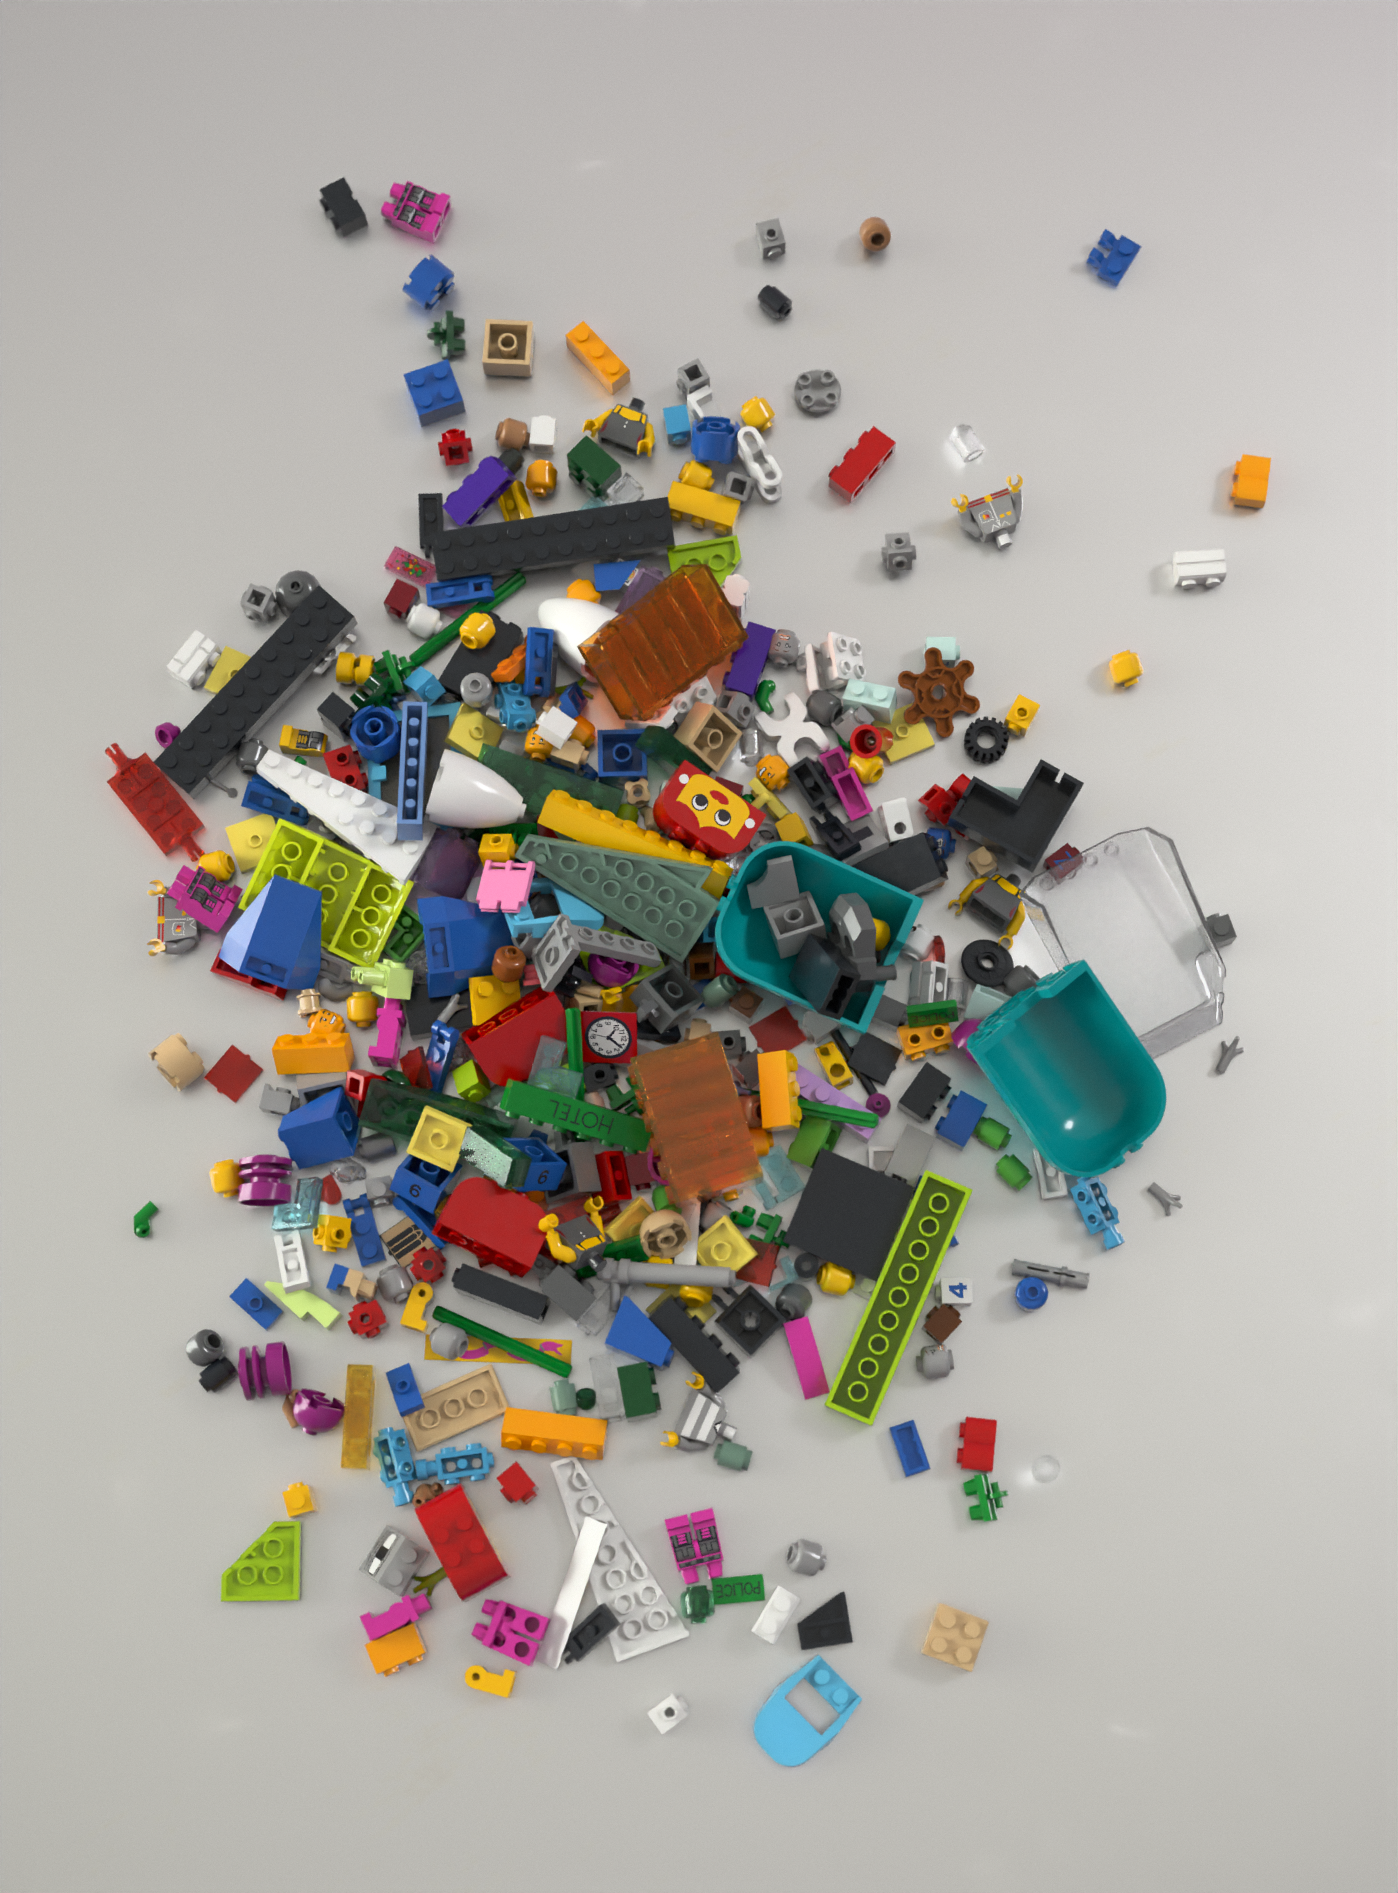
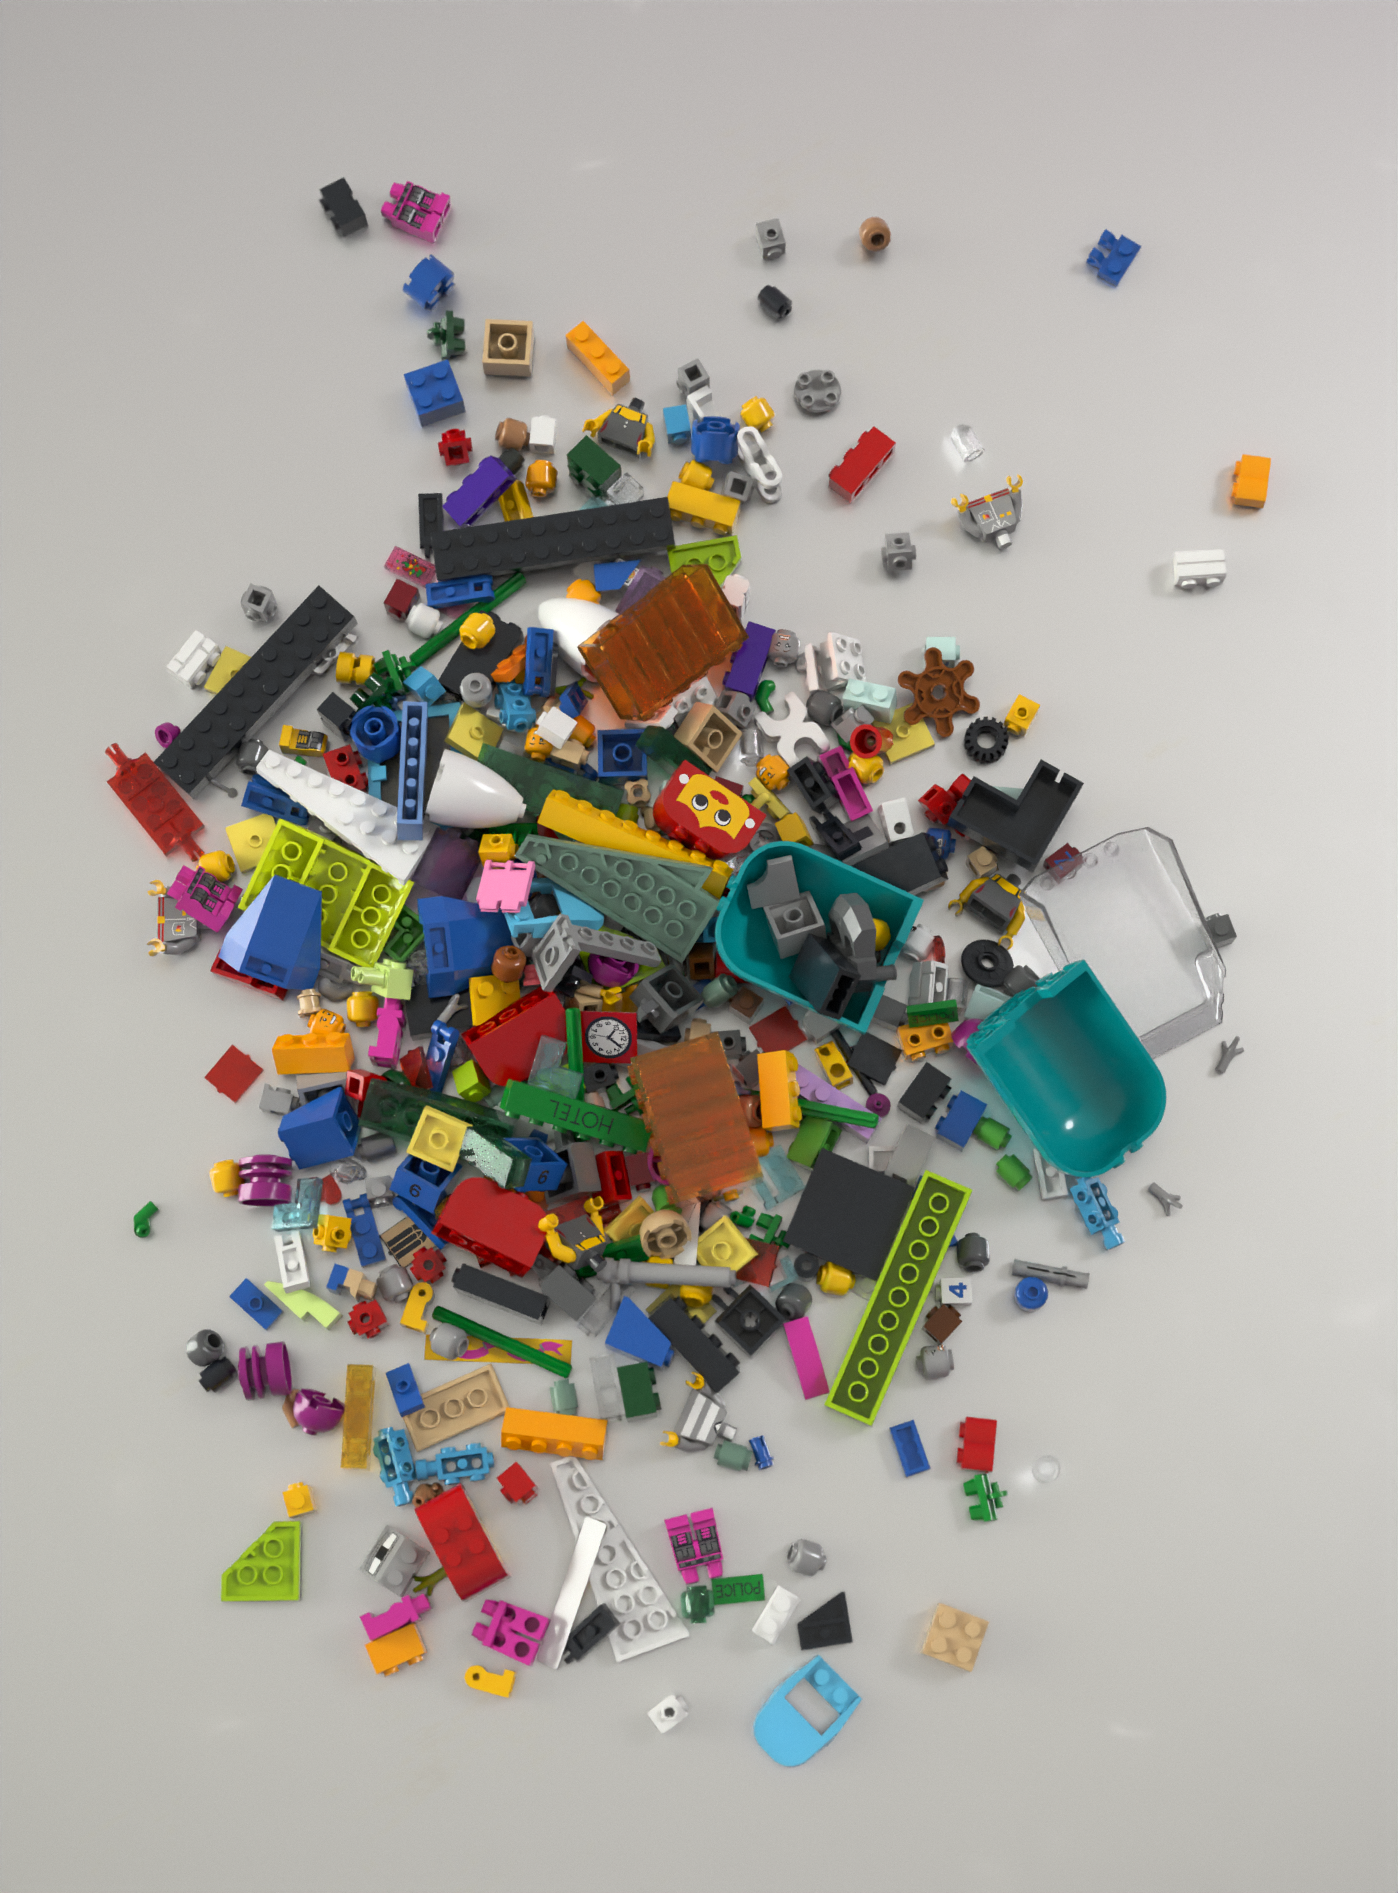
tan brick [148,1033,205,1092] -> none
dark grey cylinder [275,570,321,617] -> none
clear green hinge [576,1388,596,1411] -> none
yellow head [1109,649,1144,687] -> none
none -> blue pin [749,1435,774,1470]
none -> dark grey head [957,1233,990,1272]

